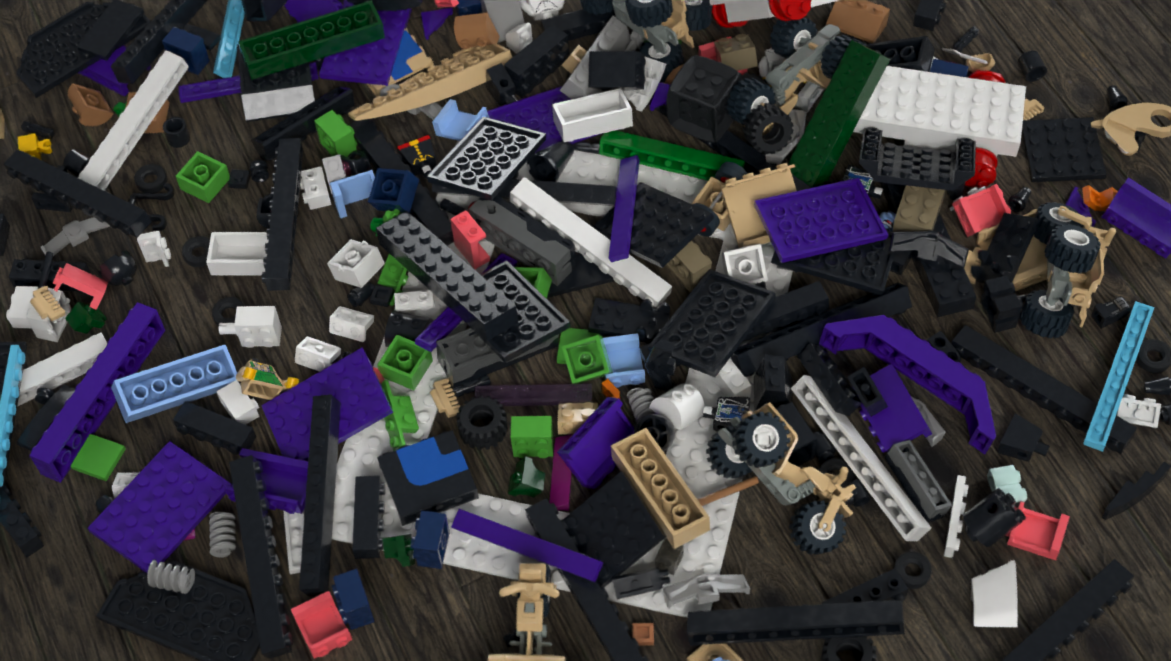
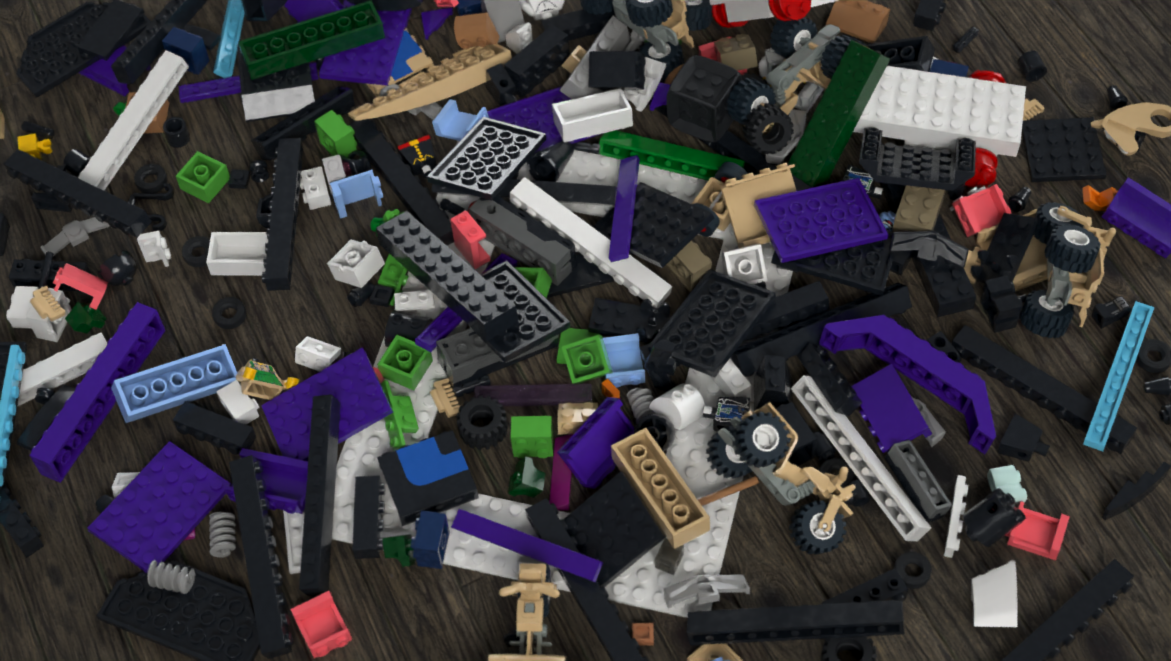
medium nougat brick [68,83,113,126] -> none
bright green tile [71,434,126,482] -> none
white brick [219,306,282,348] -> none
white bracket [329,306,374,342] -> none
dark blue brick [332,569,375,630] -> none
dark blue brick [368,168,419,213] -> none
black hinge [612,567,671,600] -> none
black brick [847,367,888,417] -> none
white piece [942,48,987,64] -> none
tan hair [966,53,995,73] -> none
dark purple tile [1066,187,1096,227] -> none
white bracket [1117,395,1161,428] -> none

